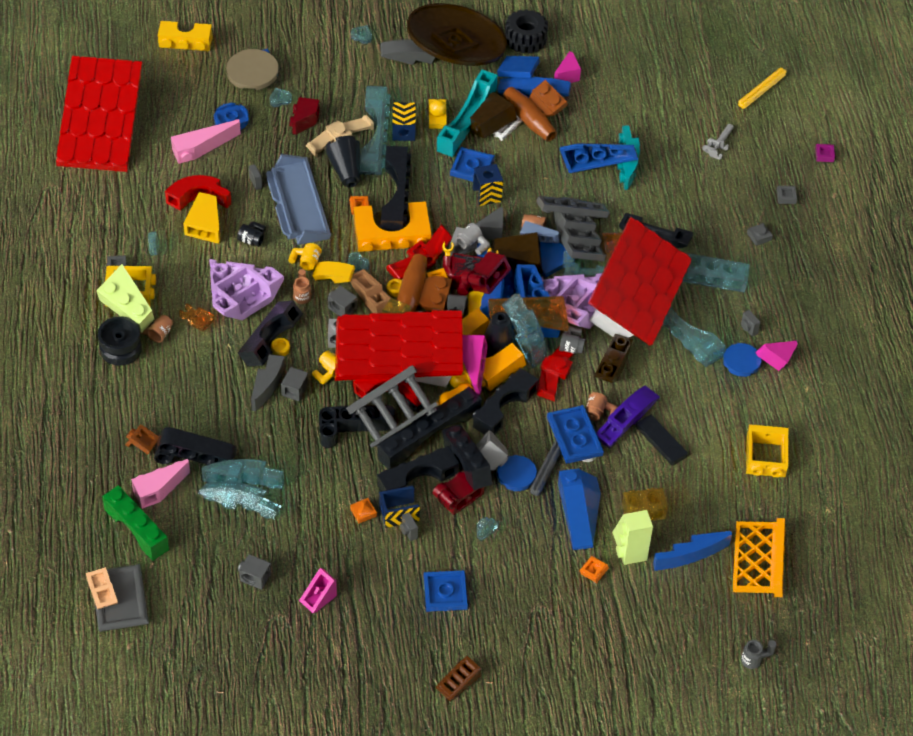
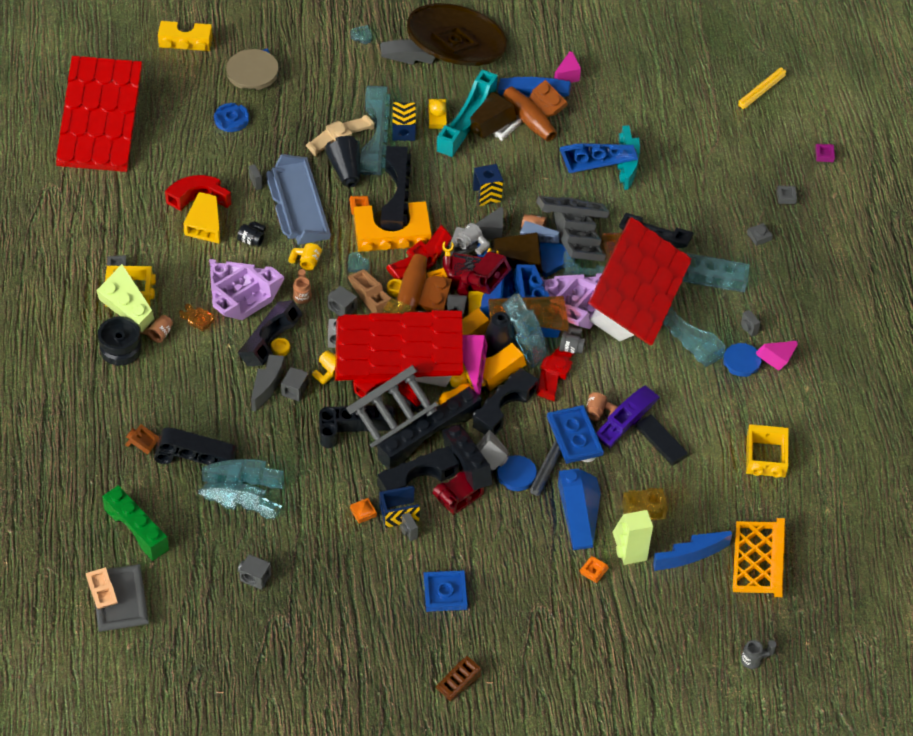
bright pink slope [131,459,190,509] -> none
clear light blue tile [148,231,159,256] -> none
bright pink slope [171,119,241,164] -> none
clear light blue tile [269,88,292,107] -> none
dark red slope [290,97,320,135] -> none
dark pink slope [299,568,337,613] -> none
yellow slope [312,261,355,284] -> none
blue tile [450,147,495,181] -> none
clear light blue tile [477,517,498,541] -> none
blue tile [497,56,540,78] -> none
black tyre [505,9,548,54] -> none
dark brown slope [594,334,633,383] -> none
light grey piece [702,124,734,160] -> none

